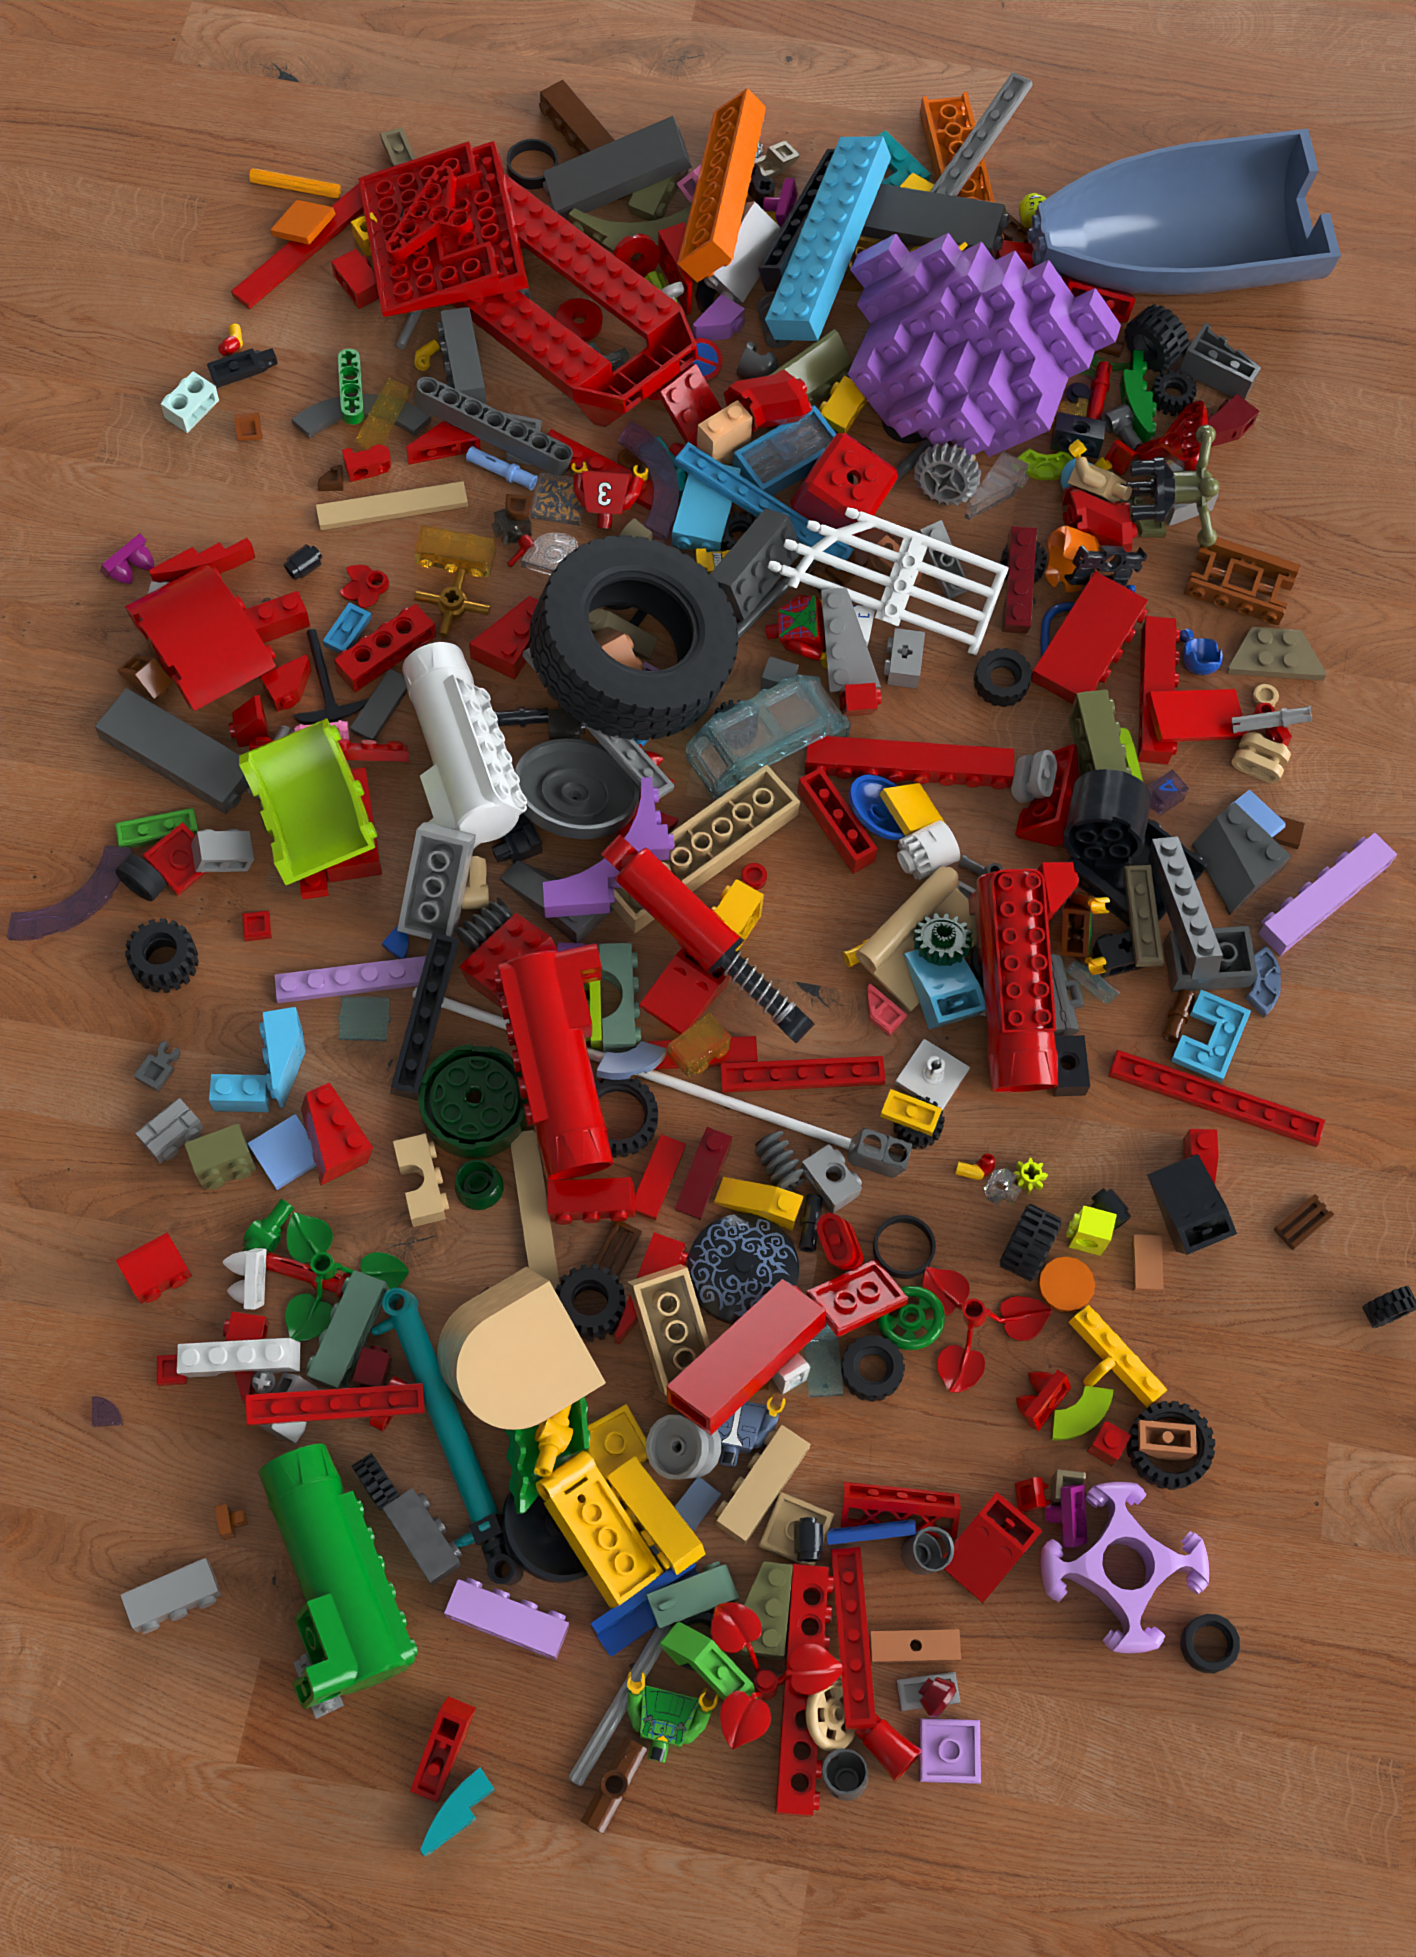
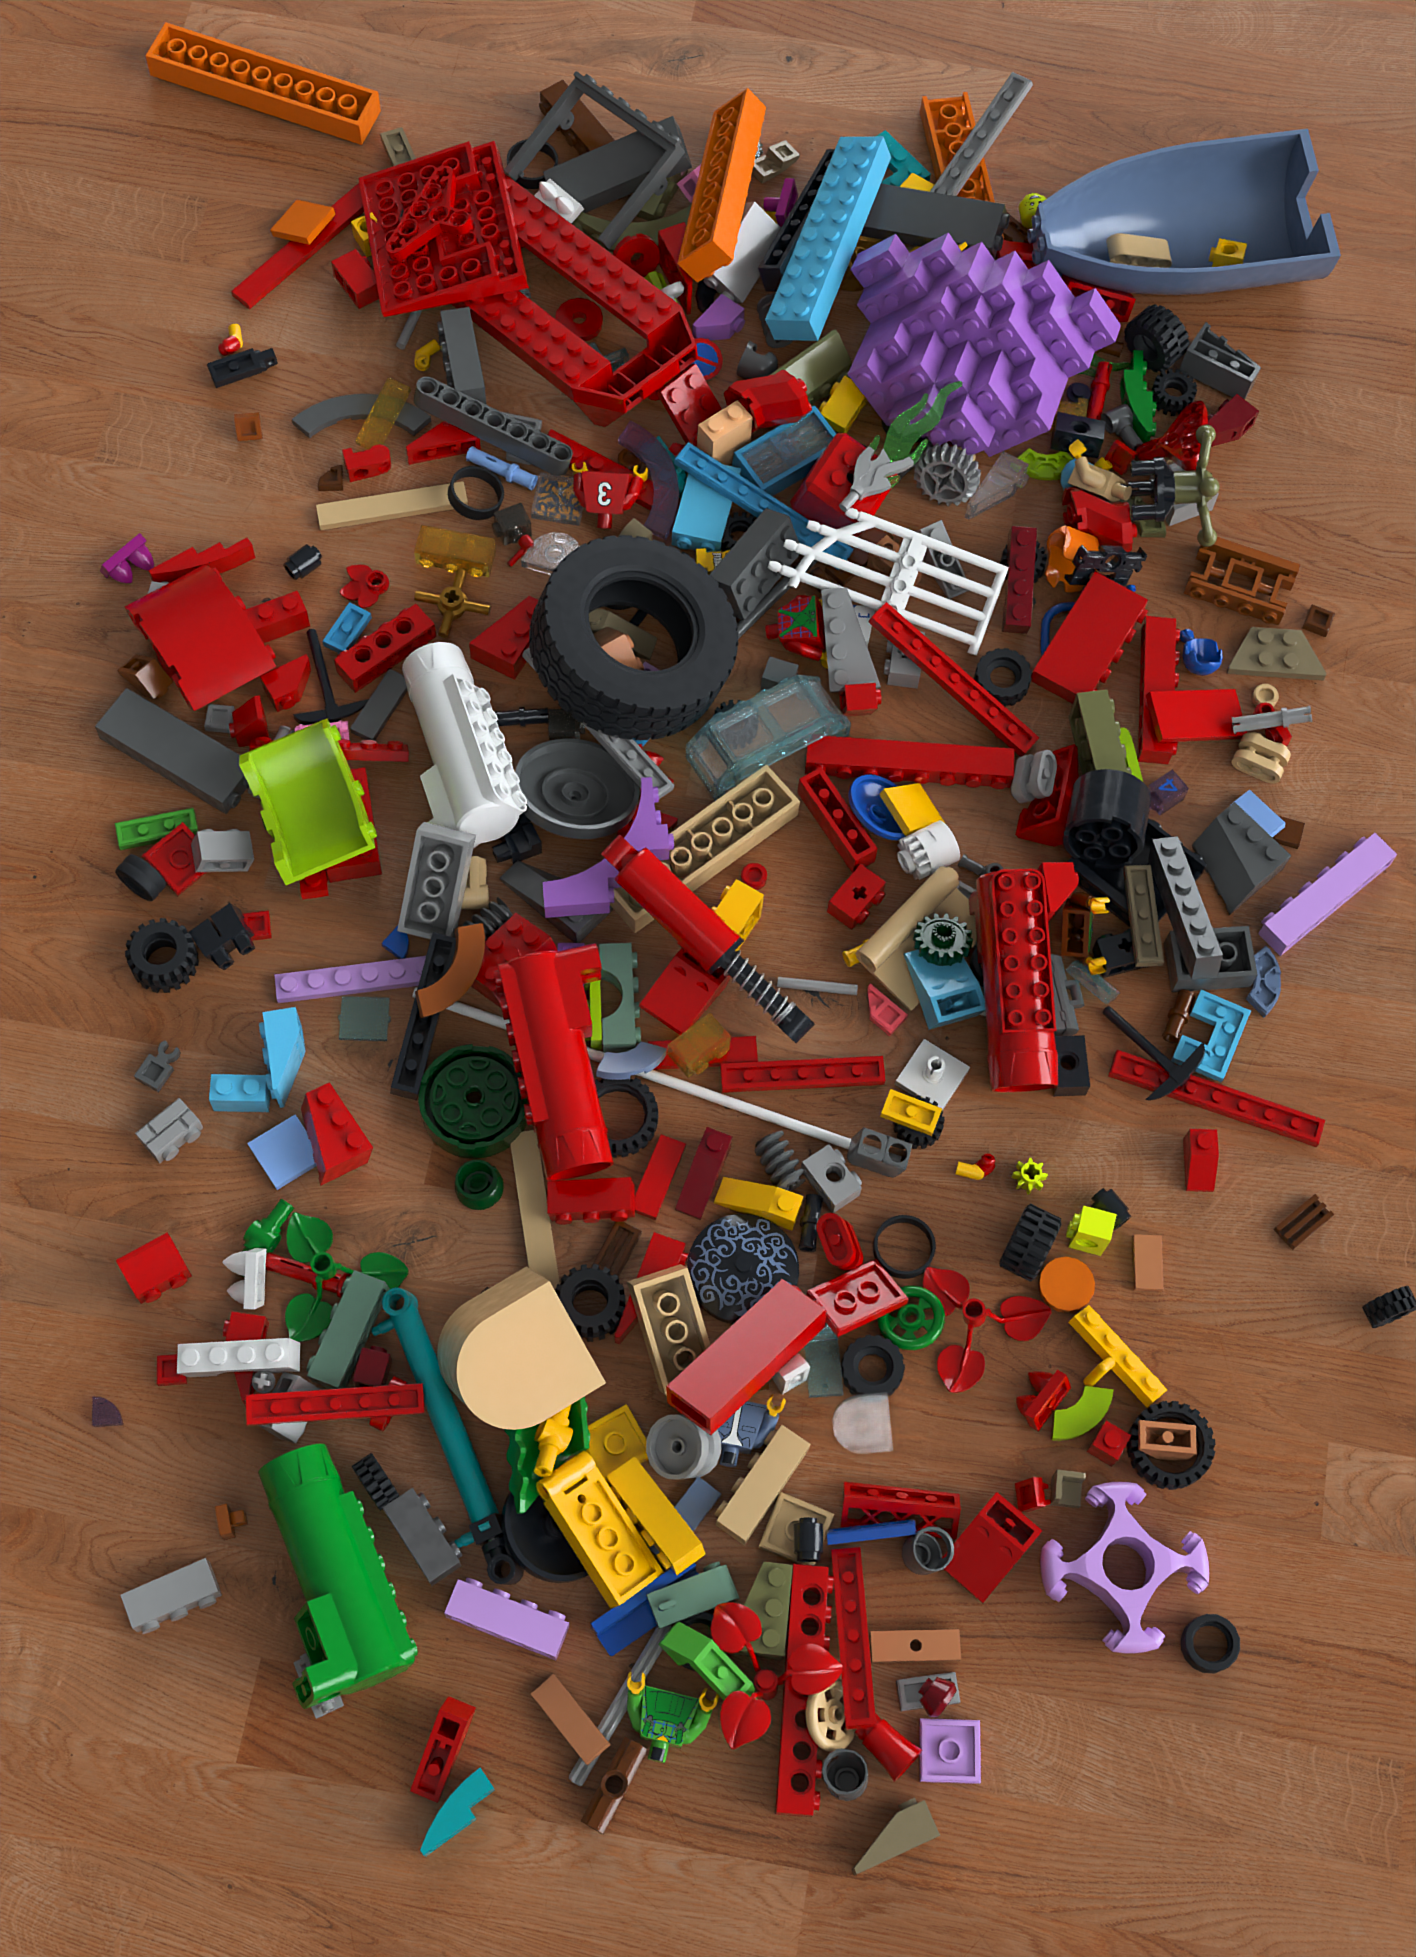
clear purple tile [7,846,133,941] -> none
light aqua brick [161,371,219,433] -> none
olive brick [184,1124,257,1190] -> none
light orange axle [249,168,341,199] -> none
green beam [338,348,364,425] -> none
tan arch [393,1133,449,1227] -> none
reddish brown tile [505,494,532,521] -> none
black axle [747,163,775,209] -> none
clear piece [984,1168,1022,1206] -> none
magenta tile [1045,1484,1088,1548] -> none
black slope [1147,1154,1237,1255] -> none
none -> orange brick [145,22,381,145]
none -> black hips [188,903,255,970]
none -> light grey tile [204,704,235,733]
none -> dark orange tile [415,923,485,1018]
none -> black tyre [448,466,504,520]
none -> dark grey piece [504,71,685,250]
none -> nougat tile [531,1674,611,1766]
none -> white tile [534,179,584,223]
none -> light grey bar [777,977,858,995]
none -> red brick [827,864,886,930]
none -> clear tile [832,1392,893,1454]
none -> piece [839,381,963,512]
none -> dark tan slope [852,1798,940,1876]
none -> red plate [868,602,1040,757]
none -> black piece [1103,1006,1205,1101]
none -> tan beam [1106,233,1172,268]
none -> yellow brick [1209,238,1247,267]
none -> reddish brown tile [1302,604,1335,637]

